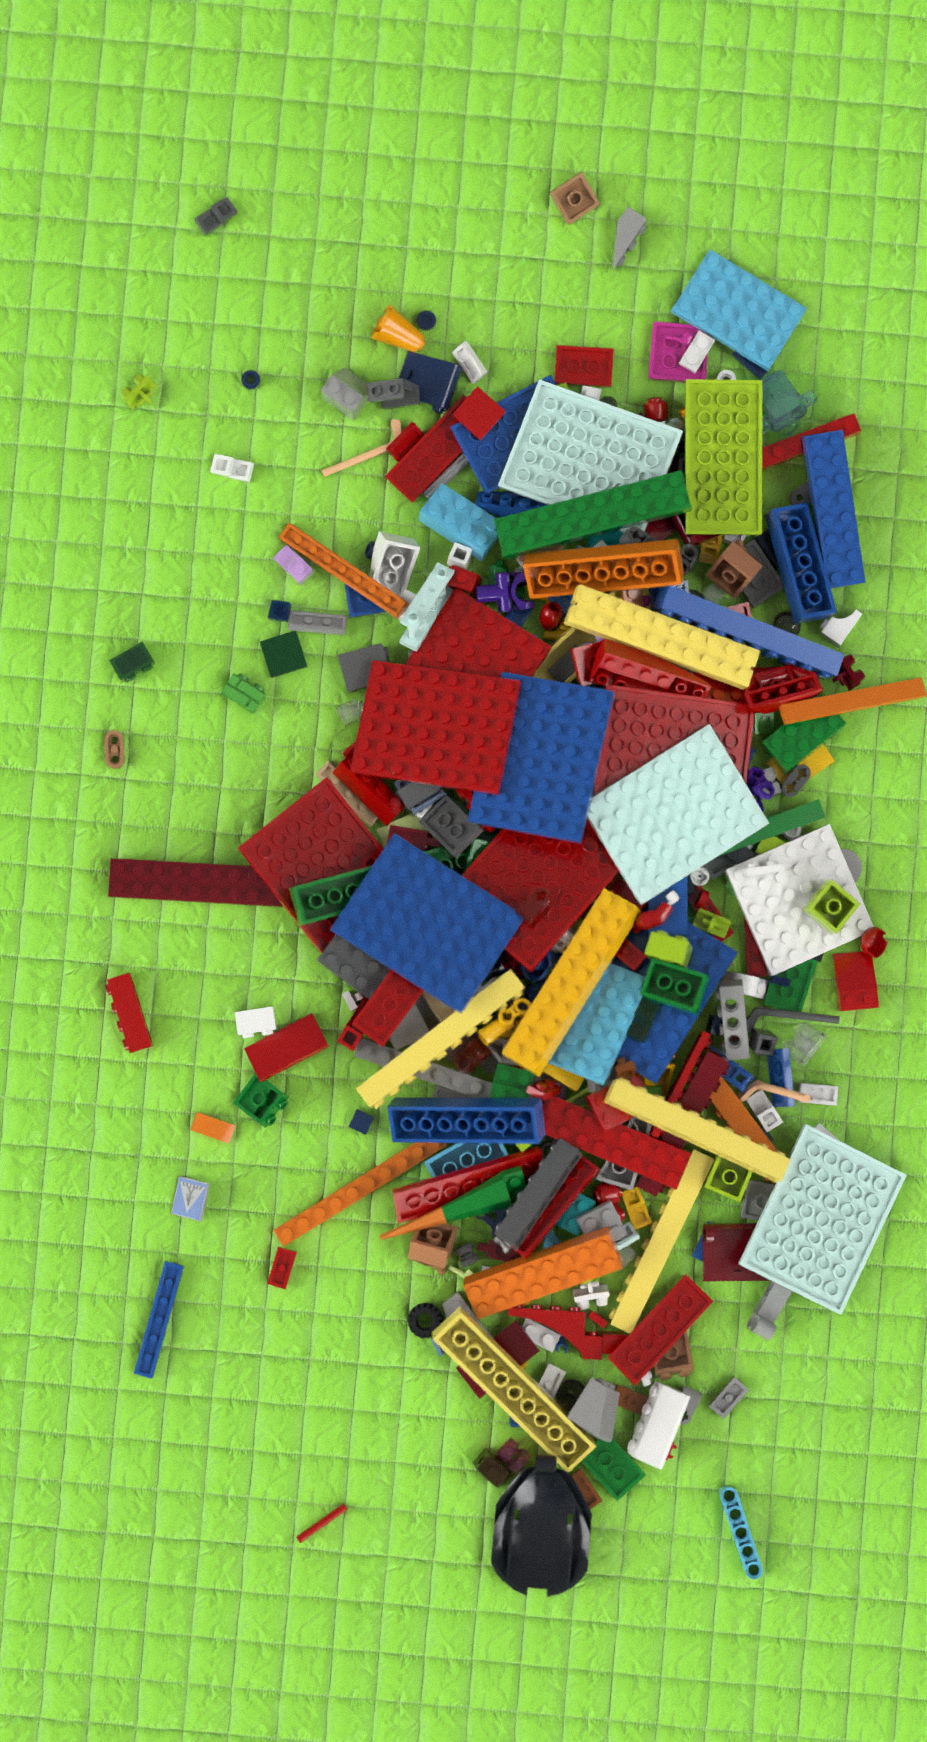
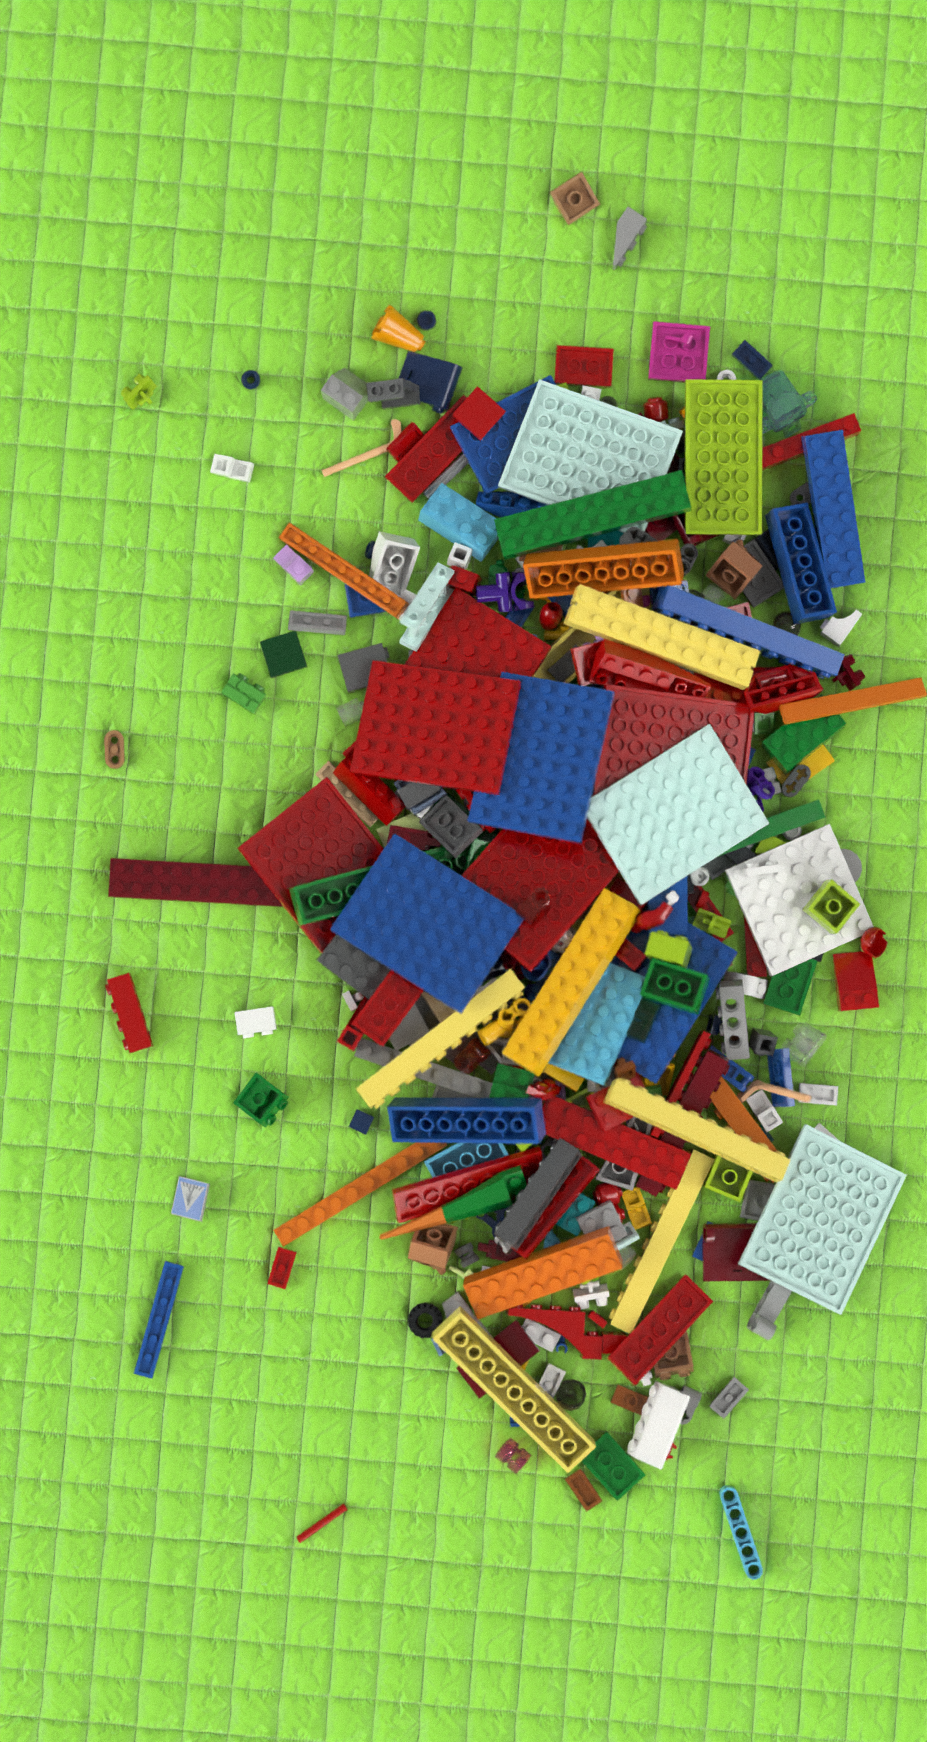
clear green brick [109,641,156,683] -> none
orange slope [190,1112,236,1144] -> none
dark grey slope [194,197,238,236] -> none
red tile [244,1013,329,1082] -> none
clear blue plate [268,600,292,622] -> none
white plate [452,341,488,384] -> none
dark brown torso [473,1448,513,1488] -> none
black windscreen [491,1454,592,1597] -> none
light grey slope [567,1377,620,1443] -> none
medium azure plate [671,250,807,371] -> none
white plate [679,331,715,374] -> none
yellow slope [698,535,722,564] -> none
dark grey piece [746,1006,840,1032] -> none
clear blue tile [769,975,791,988] -> none

